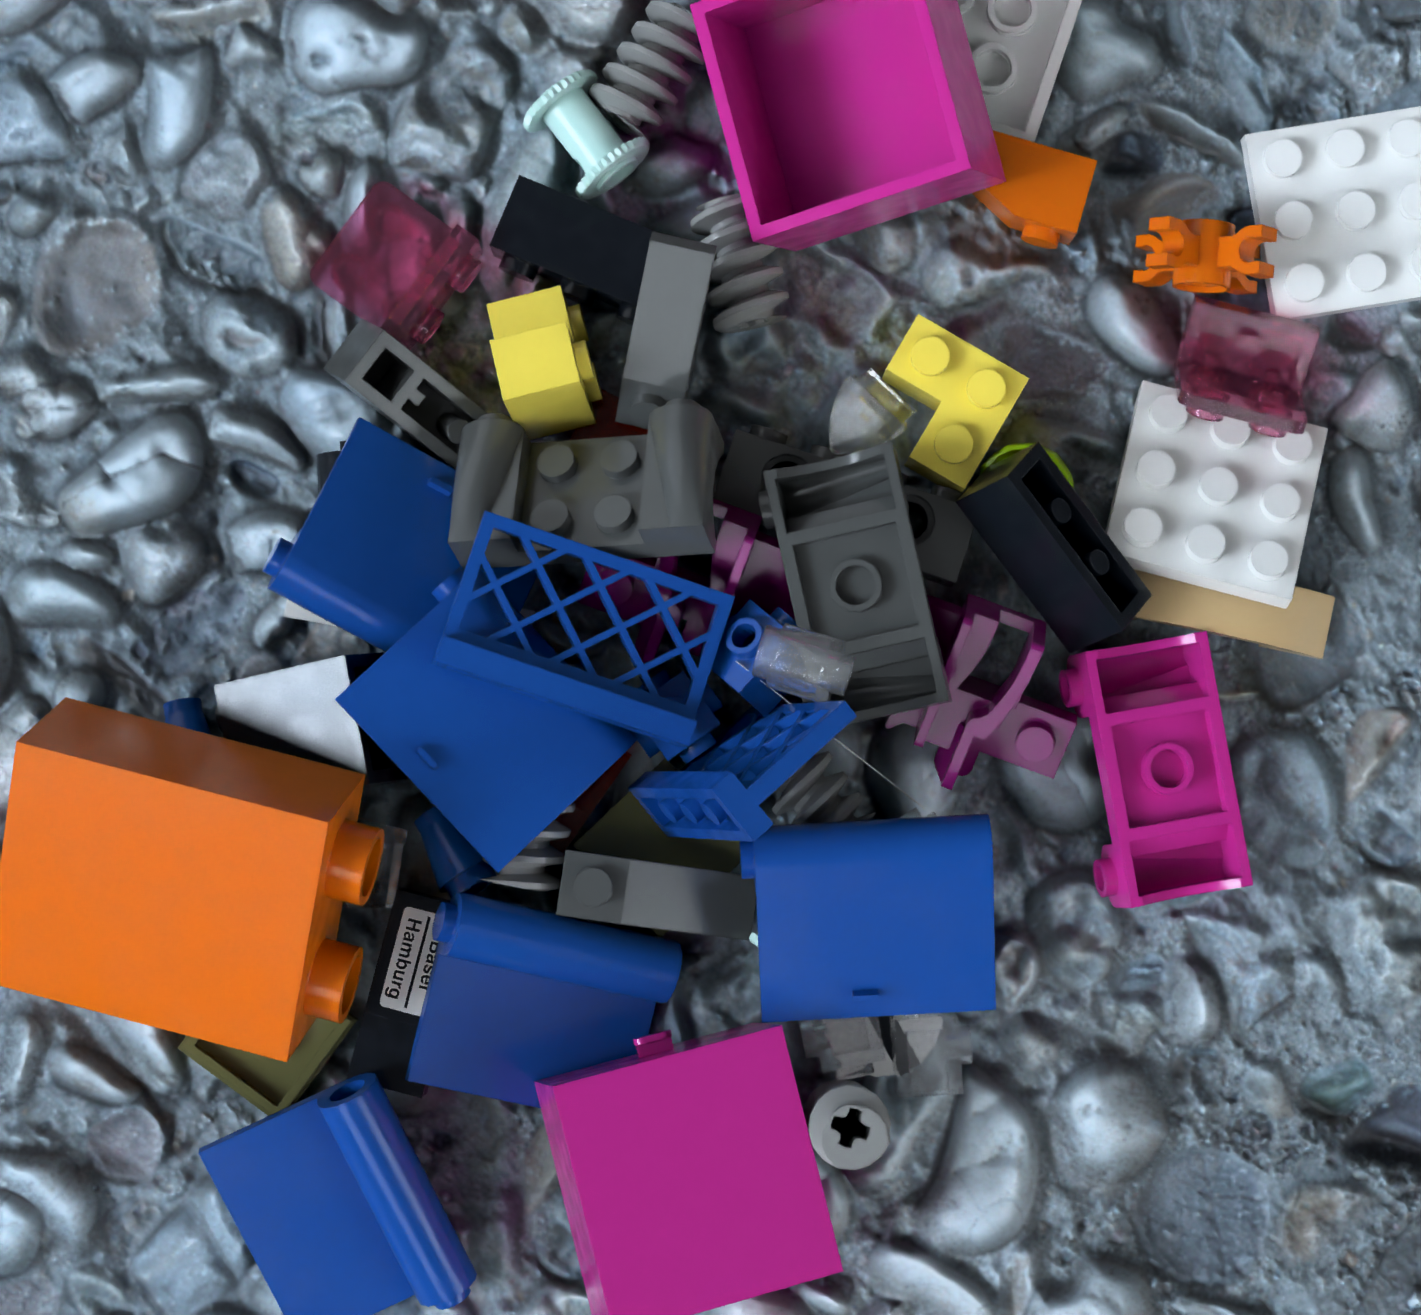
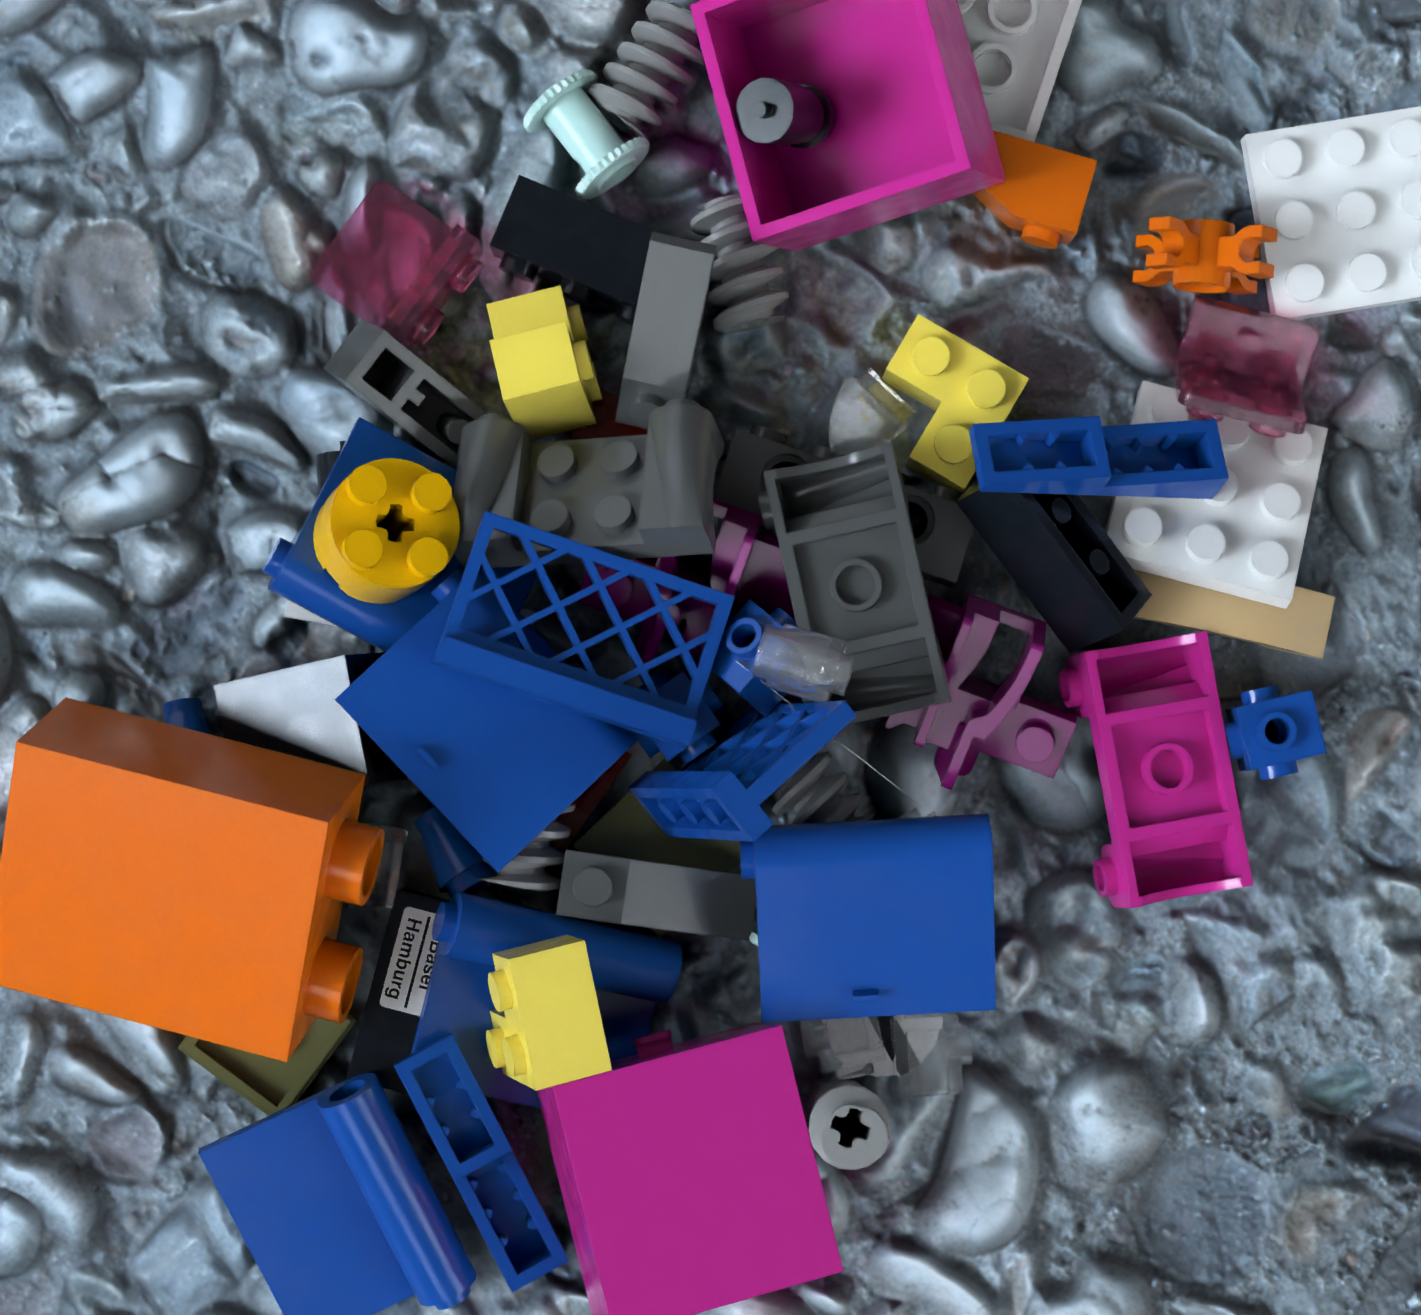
none -> yellow brick [313,458,460,604]
none -> blue slope [393,1033,569,1292]
none -> light yellow brick [486,935,612,1091]
none -> black piece [735,78,836,149]
none -> blue slope [969,416,1229,499]
none -> blue brick [1224,684,1327,780]

